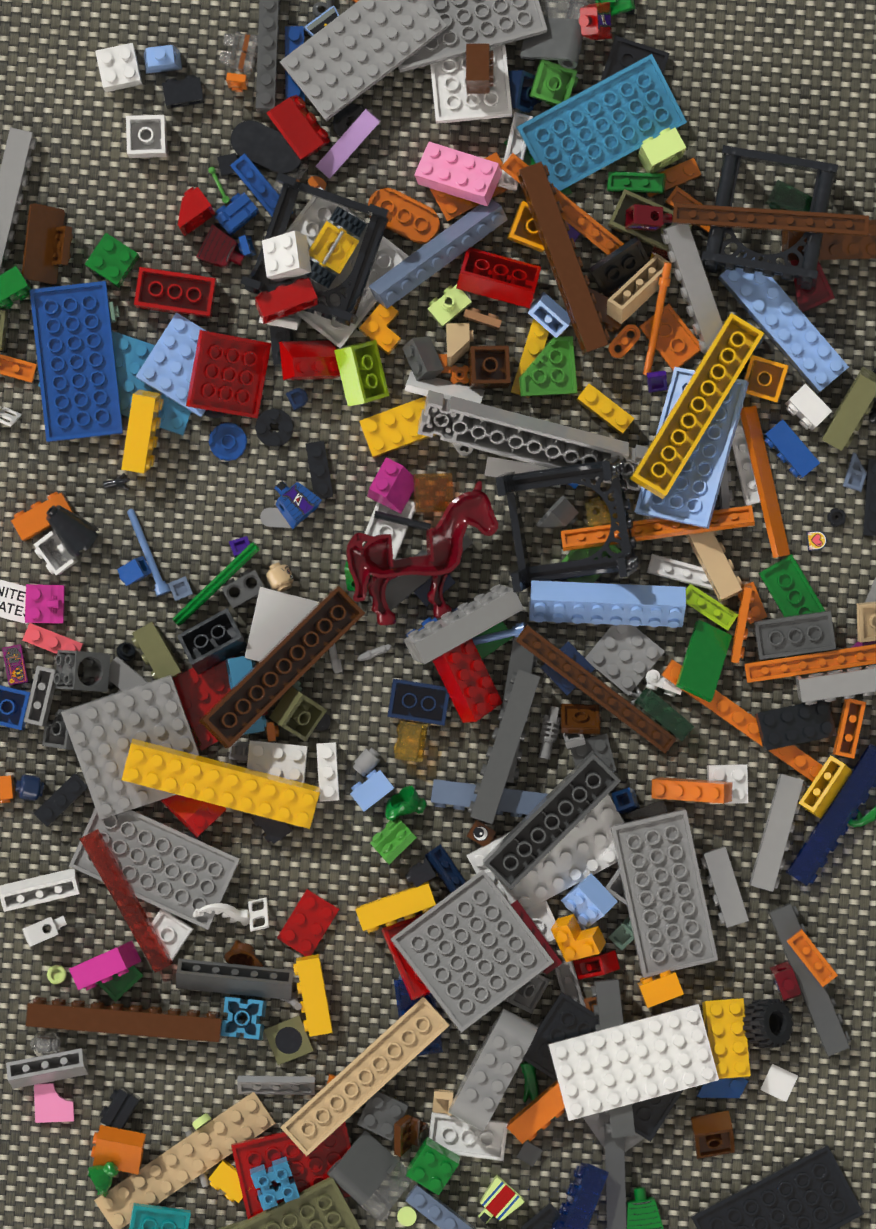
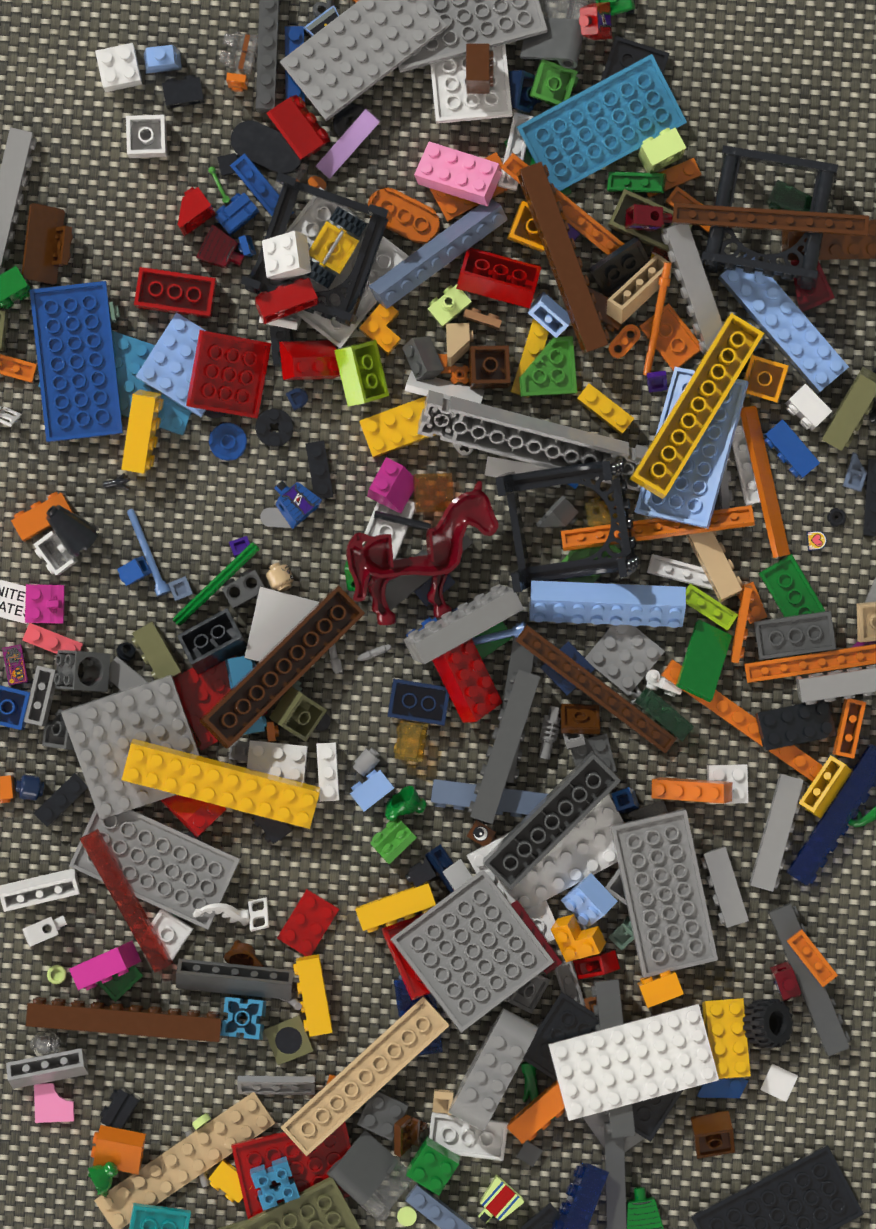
green brick [85,233,140,288] -> none
none -> white sticker [443,859,472,891]

